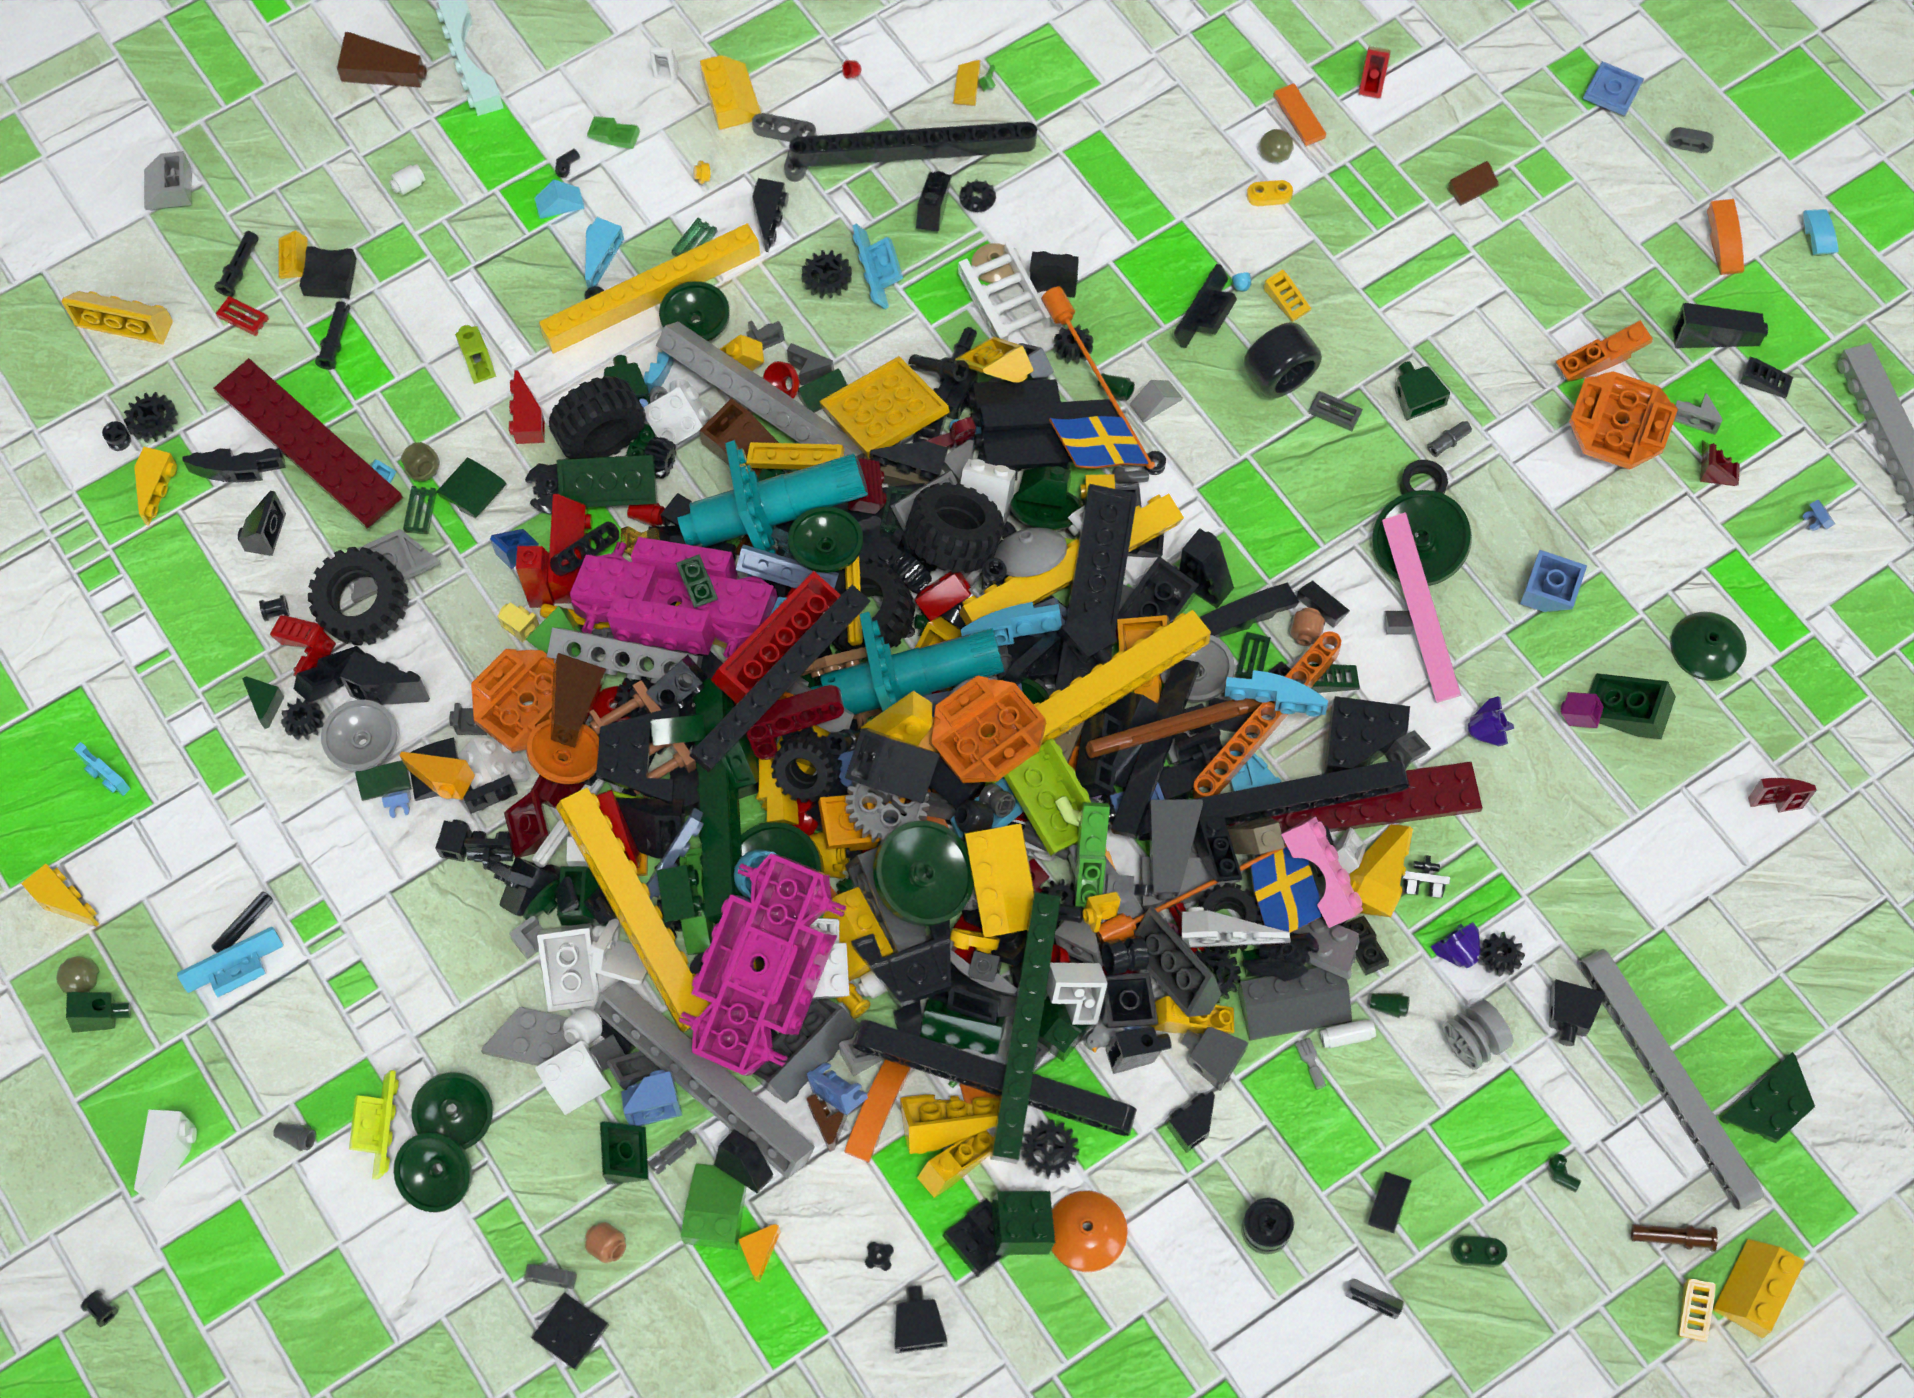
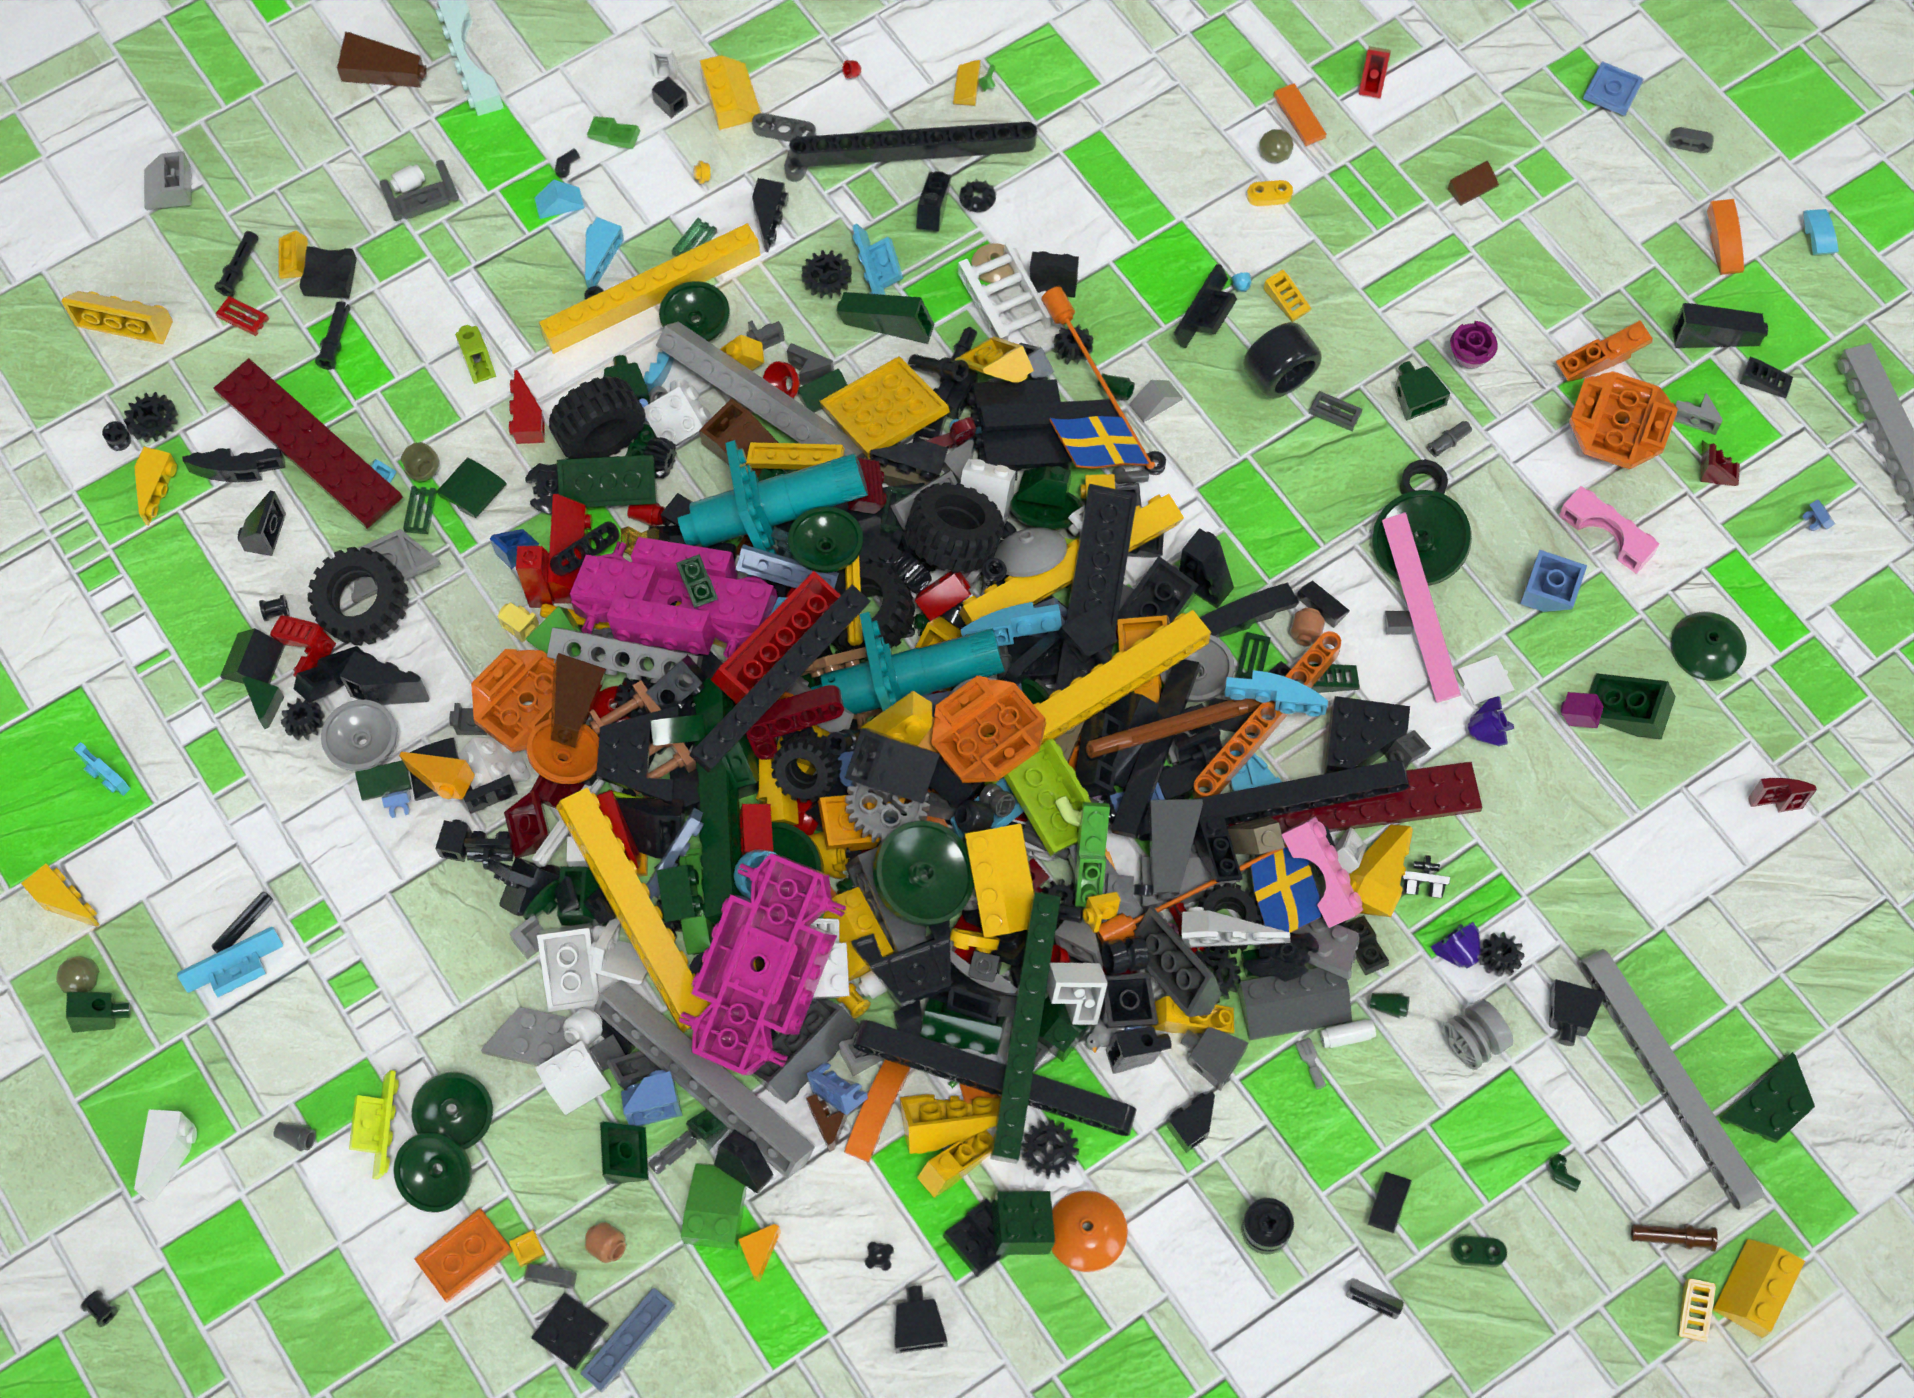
none -> black slope [220,628,285,684]
none -> dark grey plate [379,160,459,221]
none -> orange tile [414,1208,513,1303]
none -> yellow tile [509,1229,545,1267]
none -> sand blue plate [580,1288,675,1393]
none -> black brick [651,76,688,119]
none -> clear green slope [686,1109,729,1151]
none -> red hinge [739,804,773,857]
none -> dark green slope [837,292,935,344]
none -> magenta cone [1450,321,1498,369]
none -> white piece [1457,655,1515,706]
none -> bright pink arch [1559,486,1659,574]

